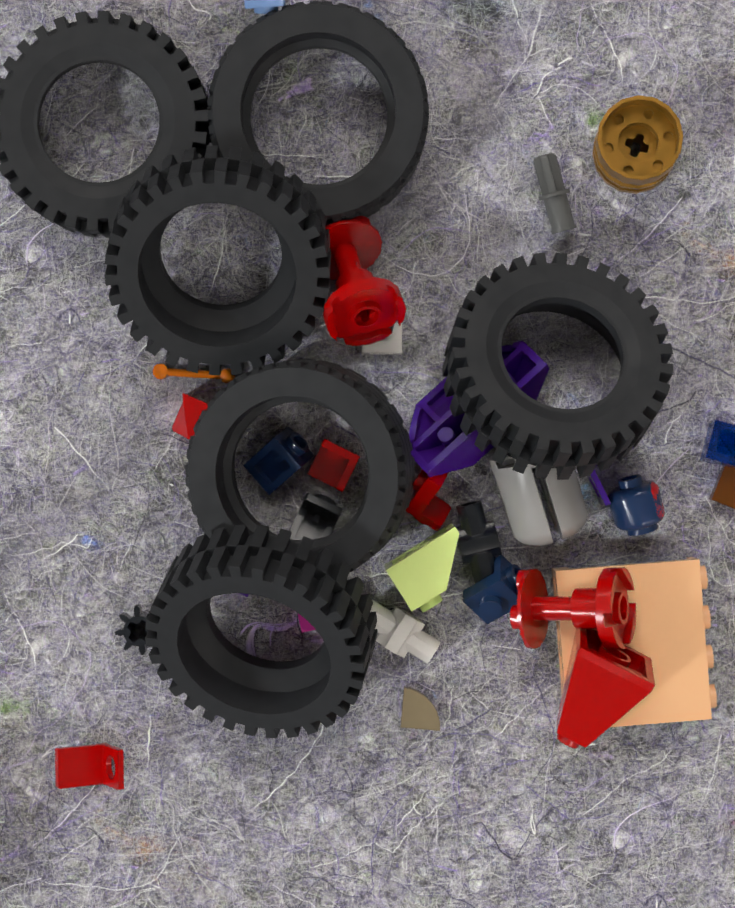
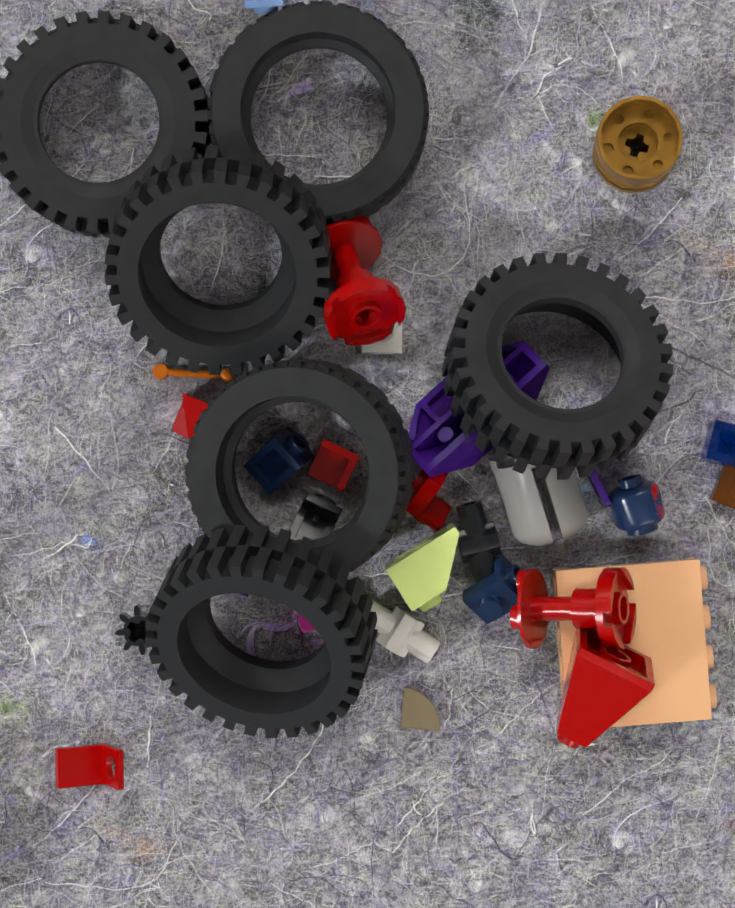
dark grey axle [533,153,576,234] -> none

